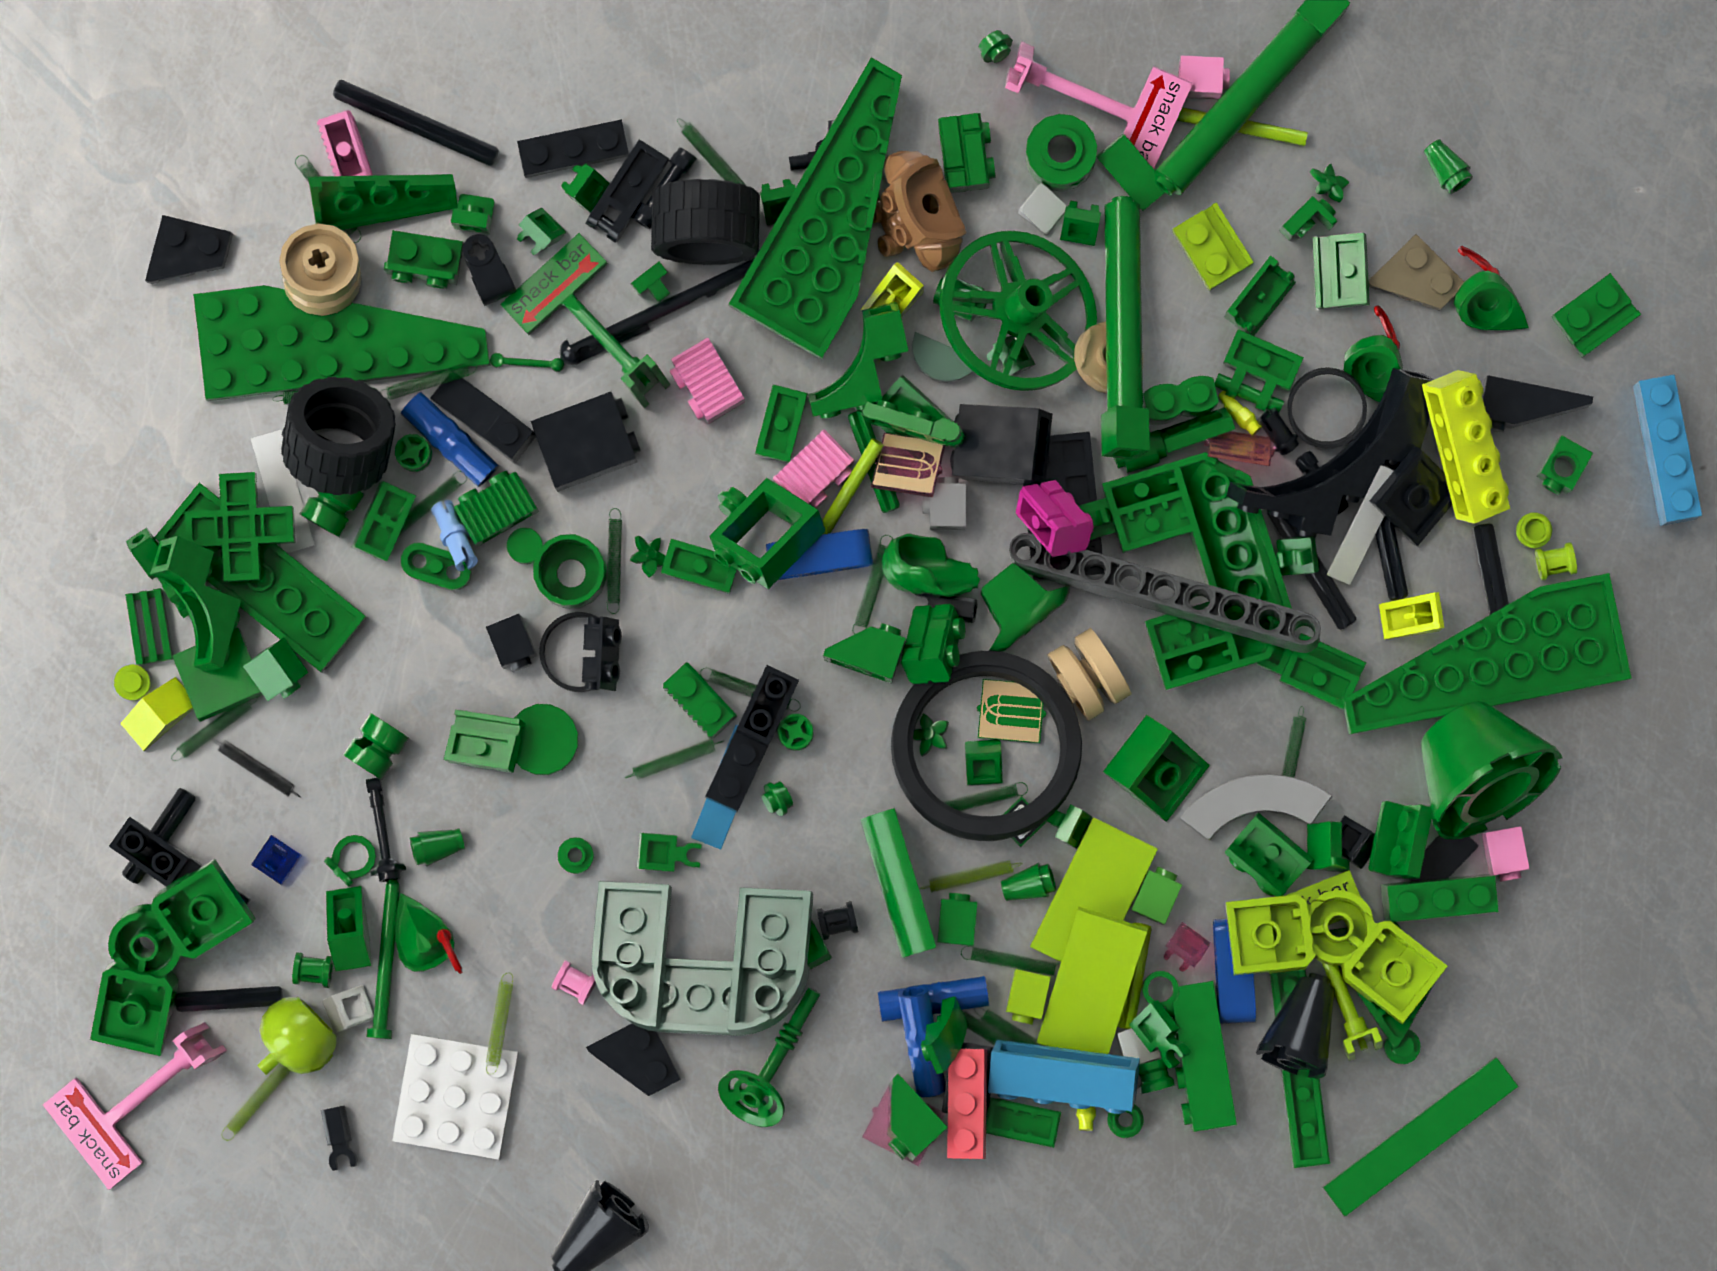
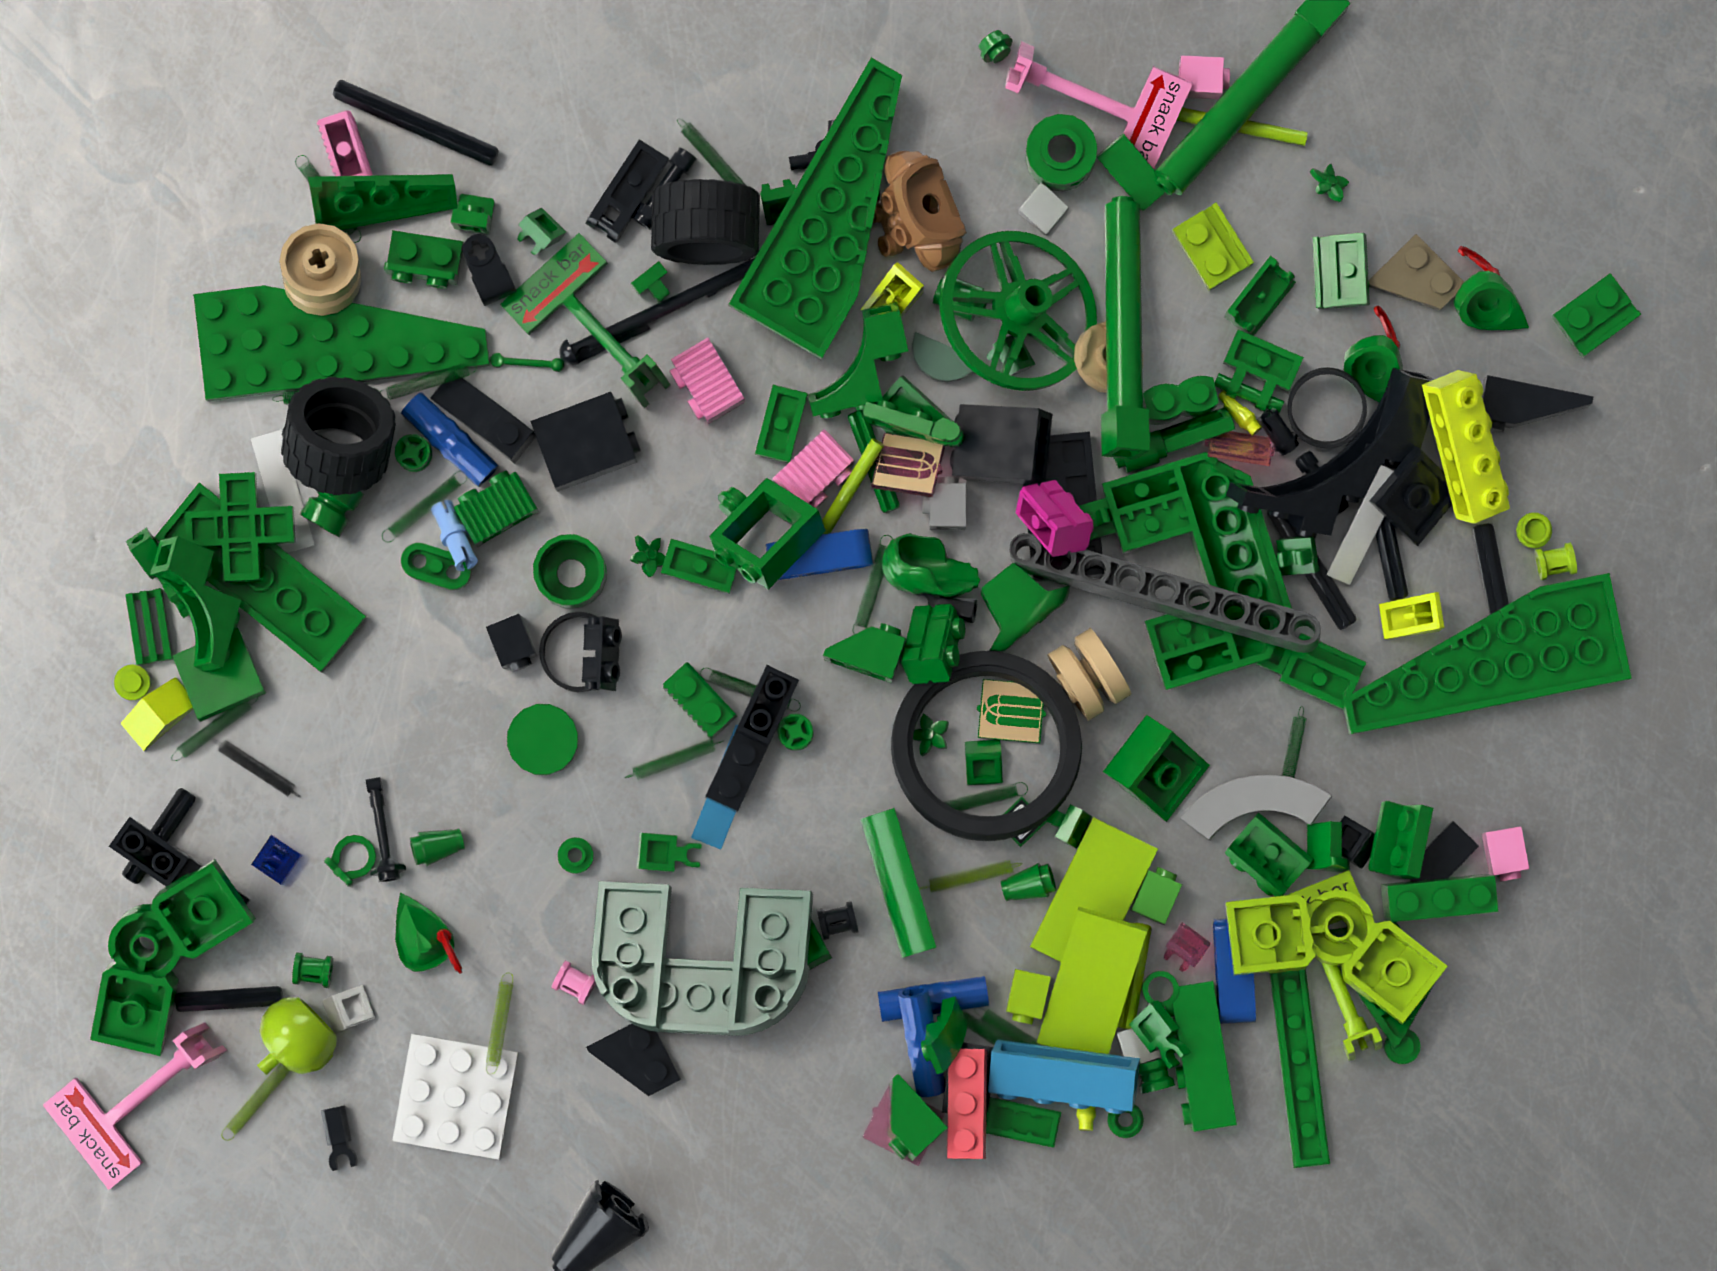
black wing [145,215,233,284] -> none
brick [243,637,308,701] -> none
green slope [326,886,371,972] -> none
green wheel [343,713,409,780] -> none
green hinge [351,481,416,561] -> none
green bar [366,880,400,1039] -> none
green plate [443,709,525,773] -> none
green tile [507,528,543,564] -> none
black plate [517,119,629,178] -> none
green tile [561,164,610,213] -> none
green piece [606,508,622,614] -> none
green dish [718,987,821,1127] -> none
green plate [762,781,793,817] -> none
green brick [937,893,978,946] -> none
green brick [938,113,996,194] -> none
green piece [961,946,1061,977] -> none
green tile [1060,200,1101,246] -> none
black cone [1256,973,1335,1078] -> none
green bracket [1279,196,1338,241] -> none
green tile [1322,1057,1519,1217] -> none
green cone [1421,702,1562,840] -> none
green cone [1423,139,1473,194] -> none
green brick [1536,436,1593,495] -> none
dark azure brick [1633,374,1702,526] -> none

